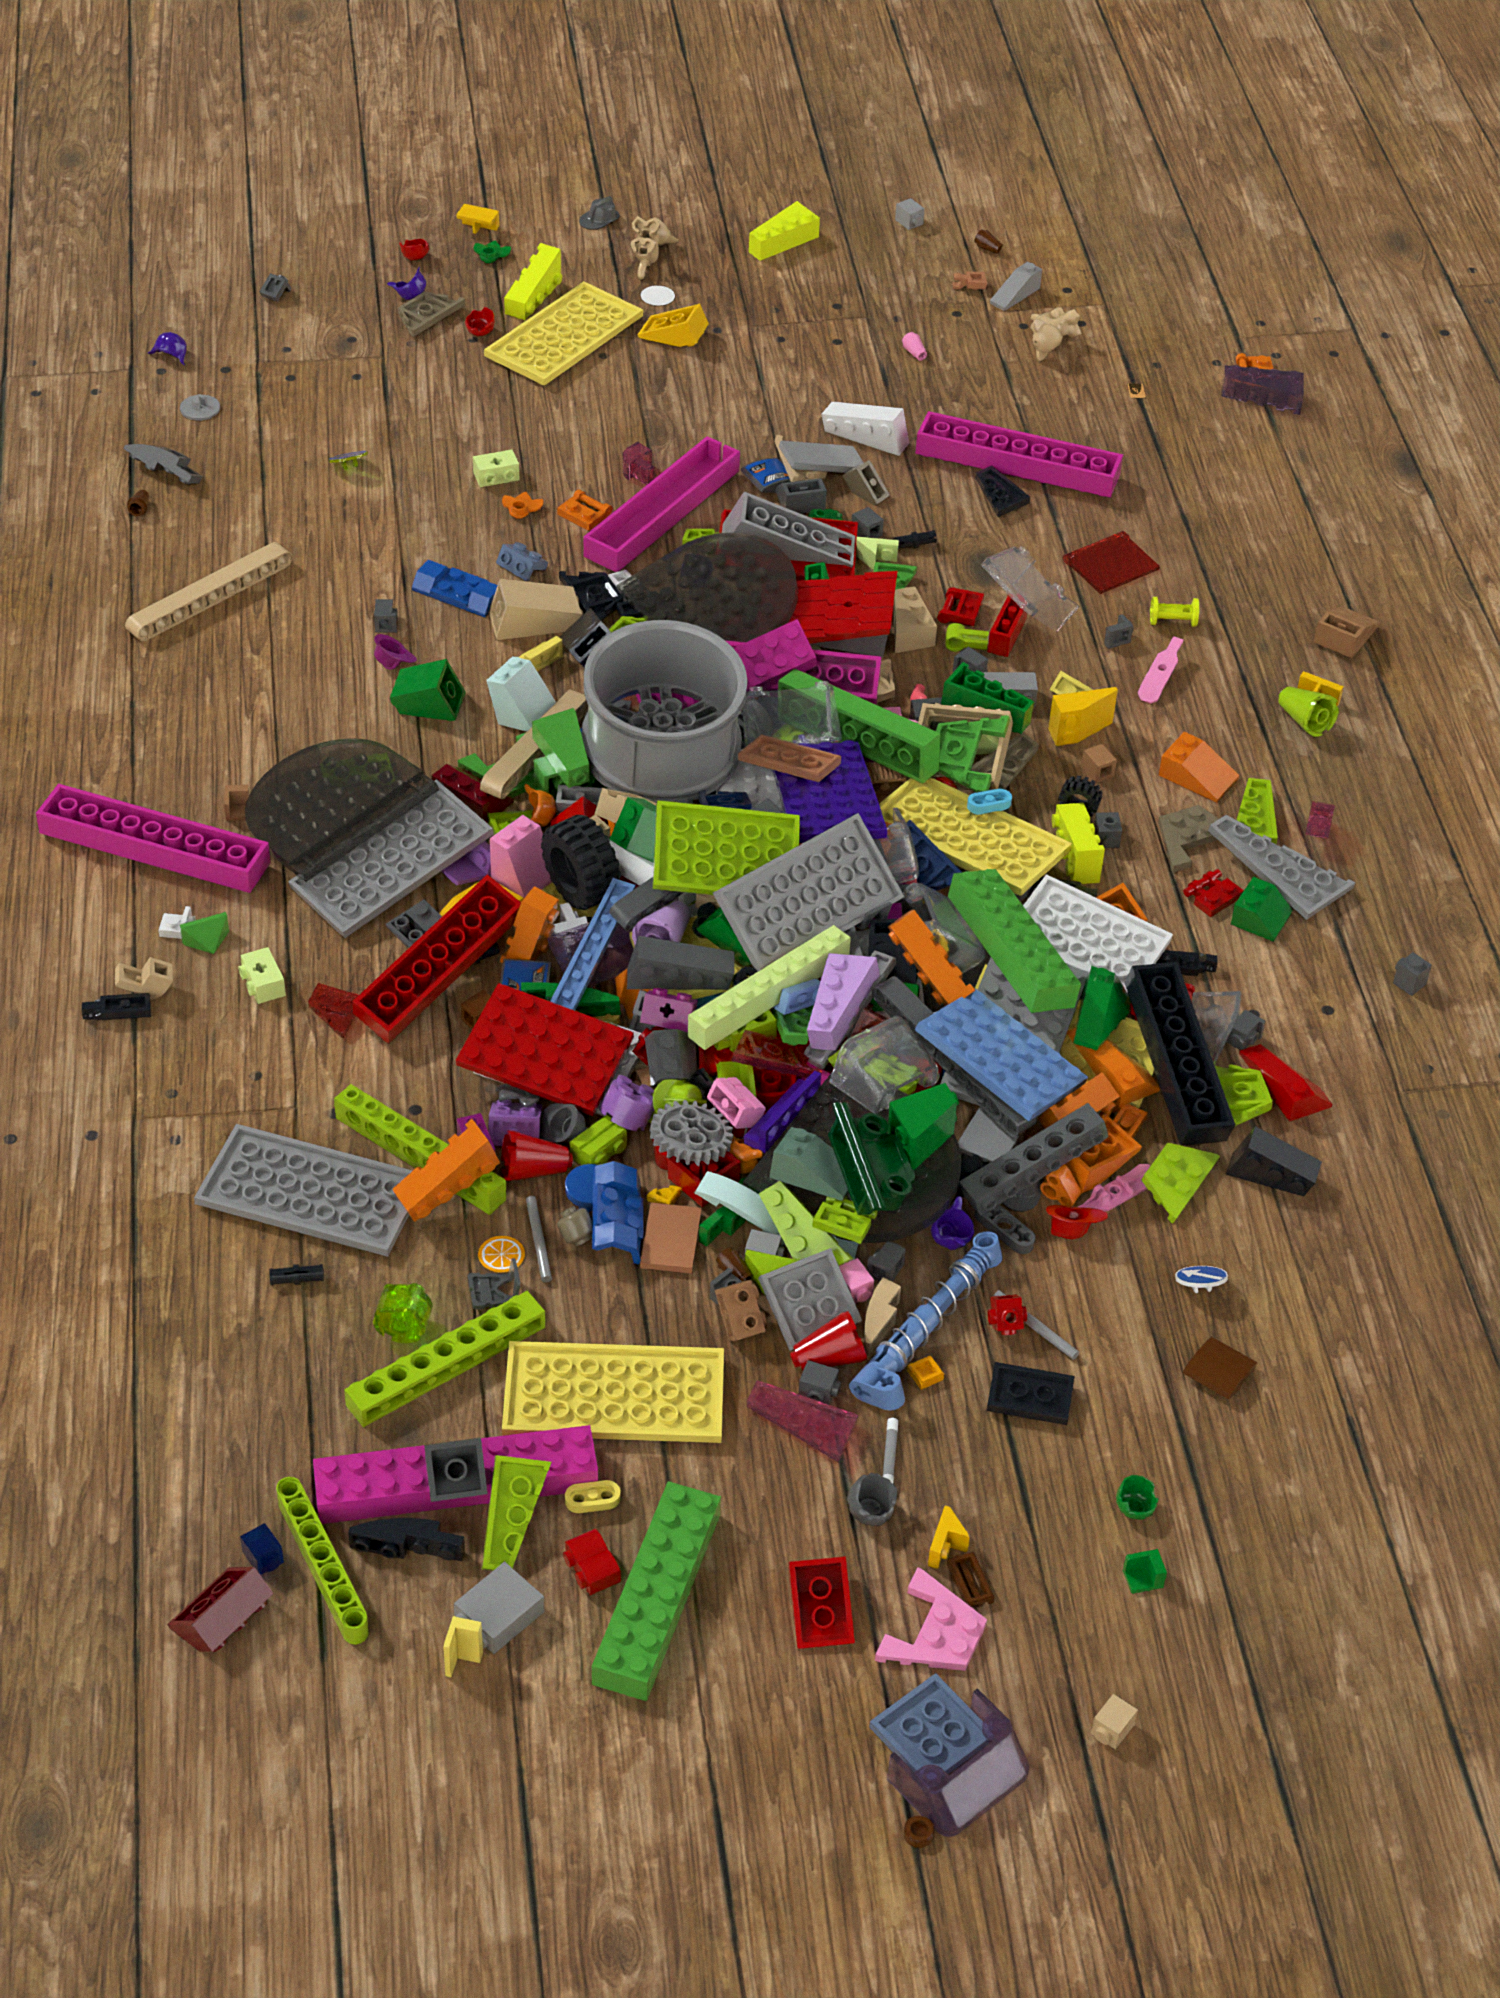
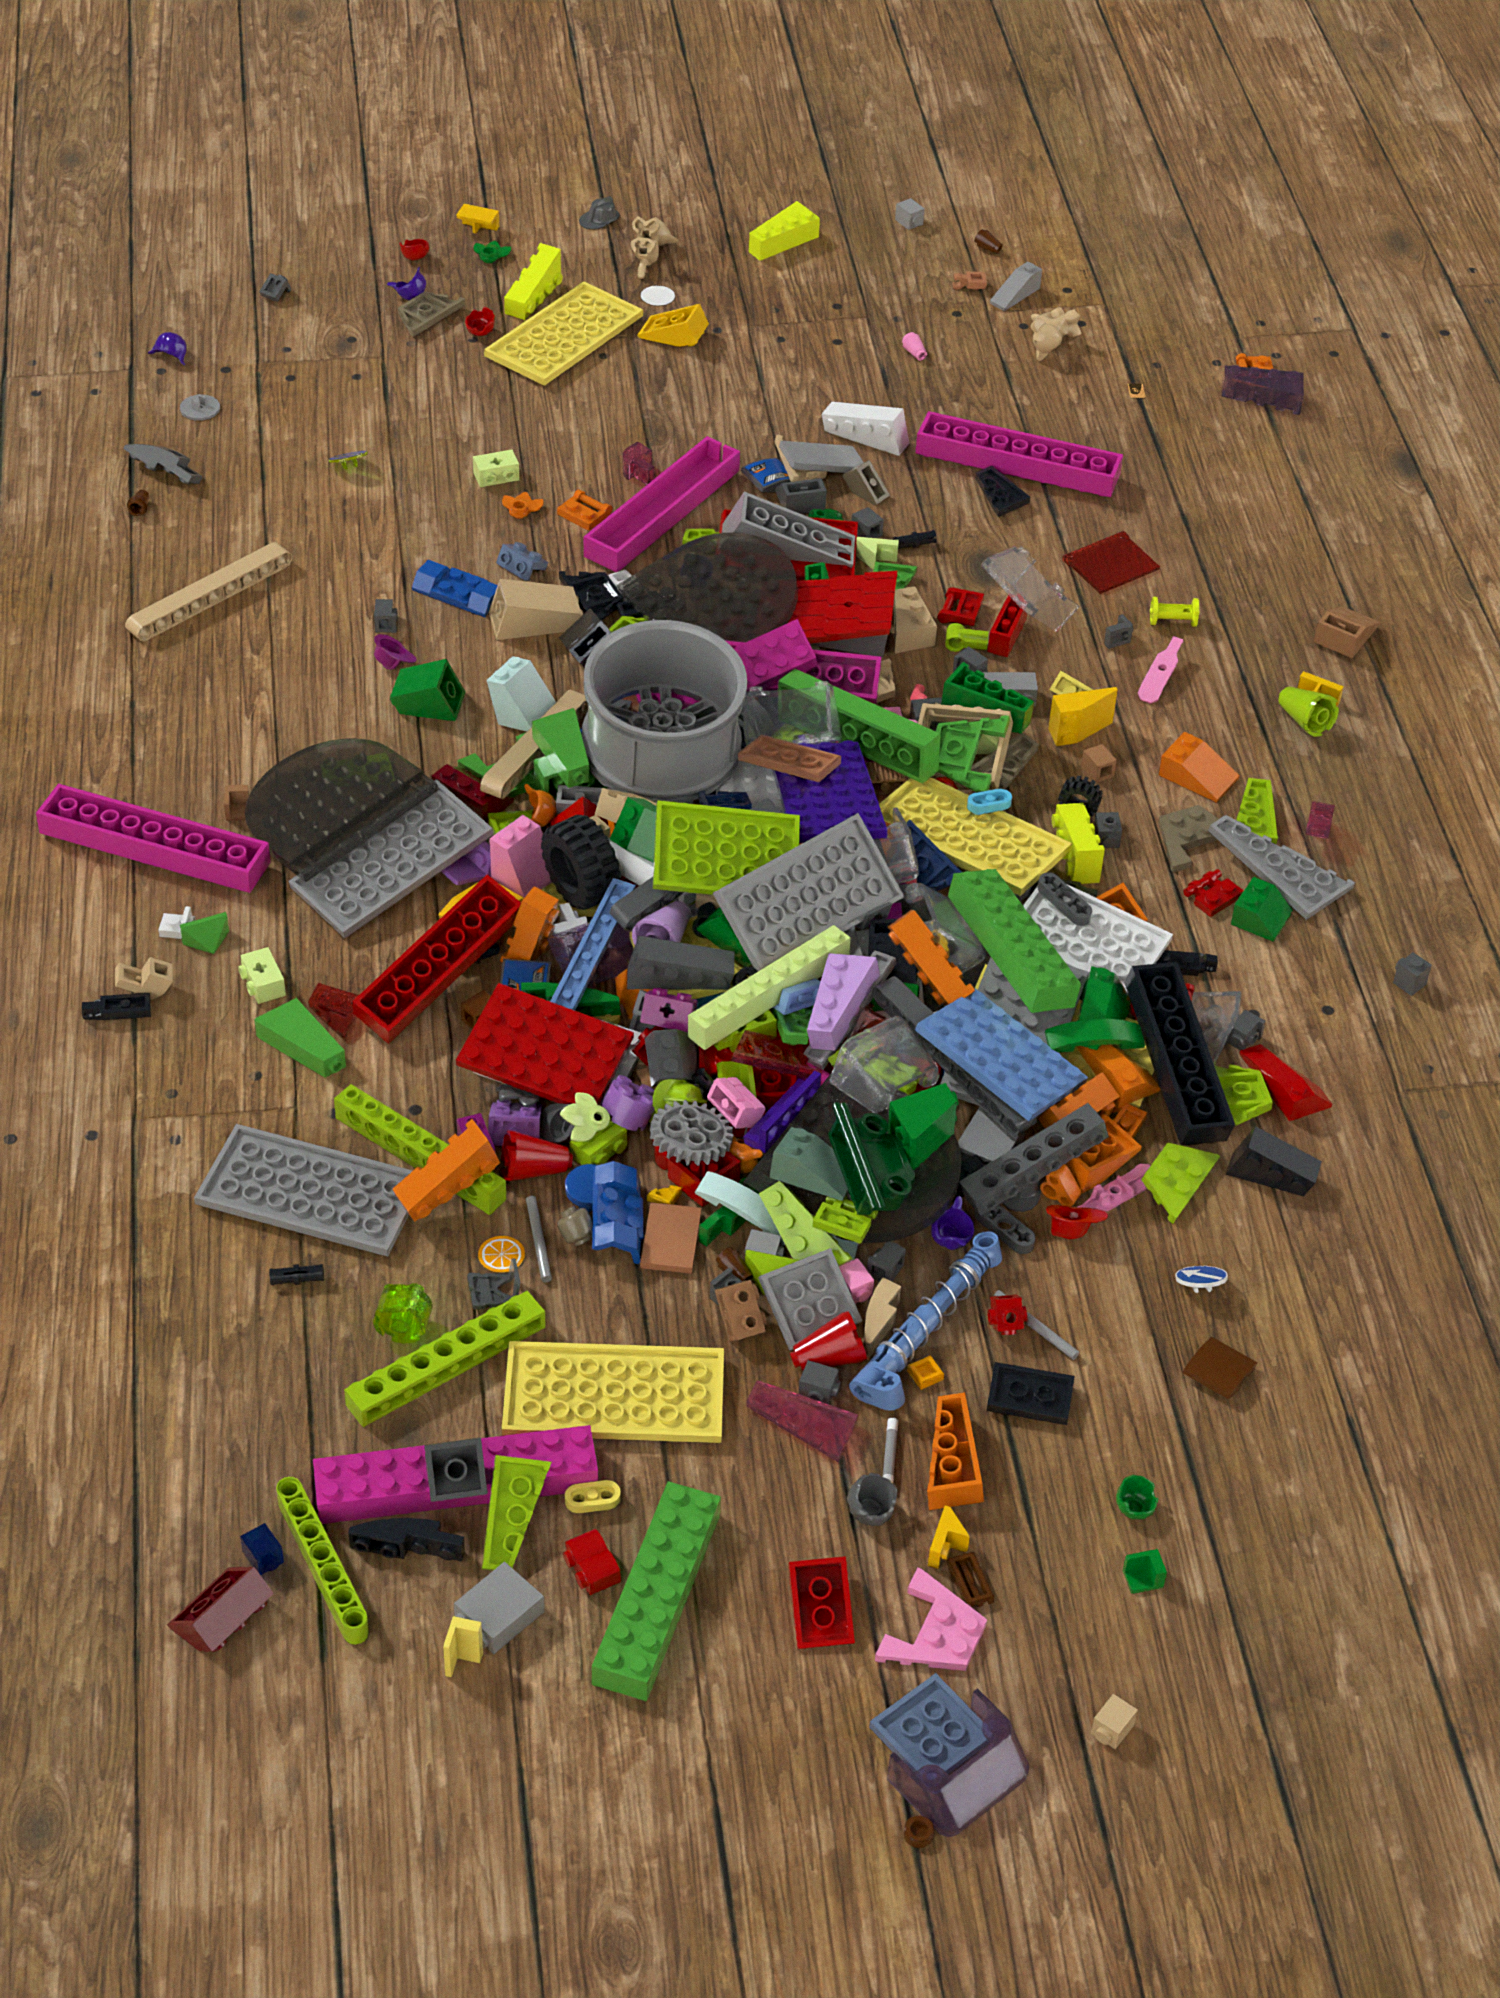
dark grey slope [386,899,442,948] -> none
light yellow panel [519,636,563,672] -> none
none -> bright green slope [254,998,346,1078]
none -> yellowish green plate [560,1093,610,1142]
none -> orange wedge [927,1392,984,1510]
none -> dark grey beam [1037,873,1092,926]
none -> green slope [1044,1019,1145,1052]

